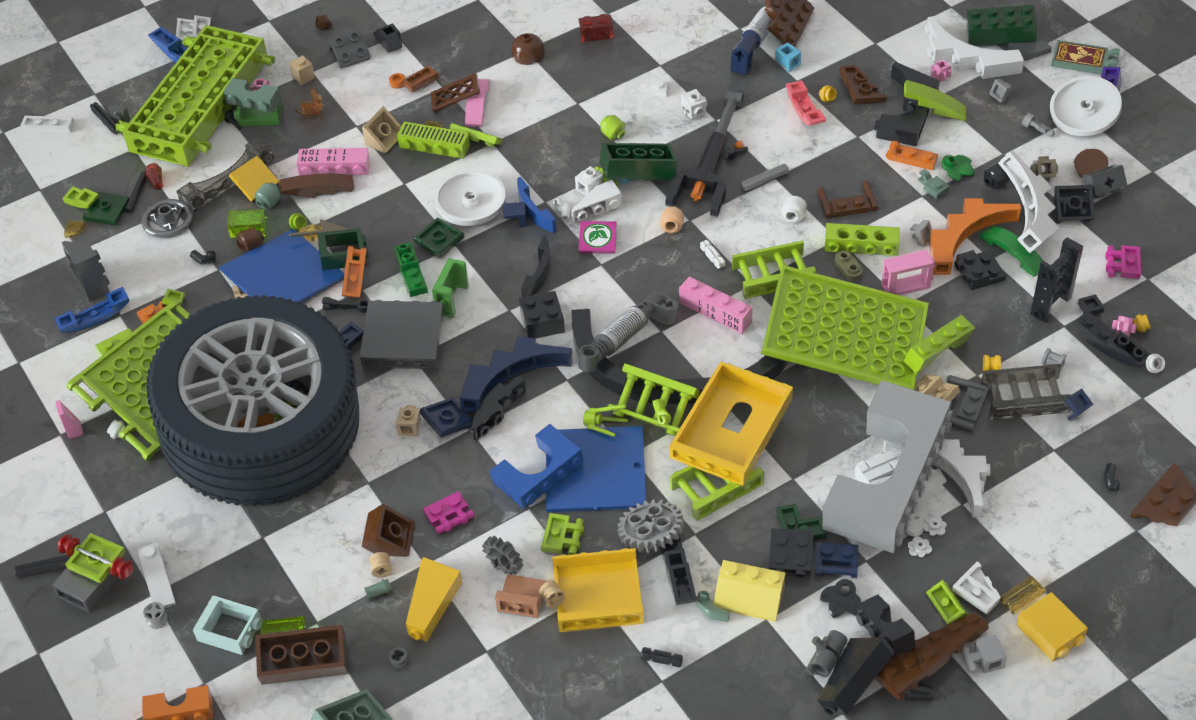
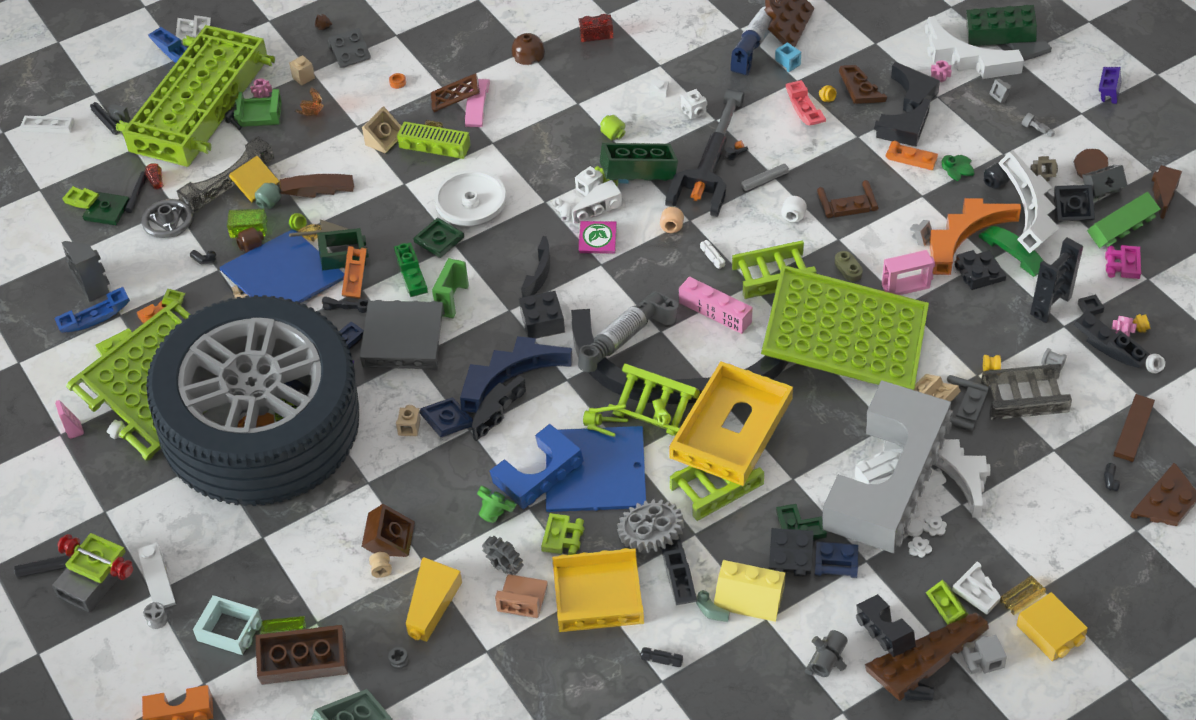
clear yellow tile [64,221,86,238] -> none
sand green arch [224,78,281,113] -> none
bright pink brick [297,148,370,176] -> none
sand green pin [364,579,392,600] -> none
black slope [373,23,402,53] -> none
dark orange plate [402,65,439,93] -> none
dark pink plate [423,491,475,534] -> none
lime plate [450,123,503,147] -> none
dark blue panel [503,202,526,228] -> none
blue slope [517,177,557,233] -> none
tan wheel [539,580,565,608] -> none
black slope [817,637,895,716] -> none
black plate [820,579,861,618] -> none
lime brick [824,223,900,256] -> none
lime slope [904,80,966,121] -> none
lime arch [904,315,975,374] -> none
sand green plate [918,169,949,199] -> none
white dish [1050,76,1122,136] -> none
tile [1051,40,1120,74] -> none
dark blue panel [1064,388,1094,421] -> none
none -> bright green plate [477,485,517,523]
none -> bright green brick [1087,192,1160,249]
none -> reddish brown tile [1113,394,1155,462]
none -> reddish brown slope [1152,165,1182,219]

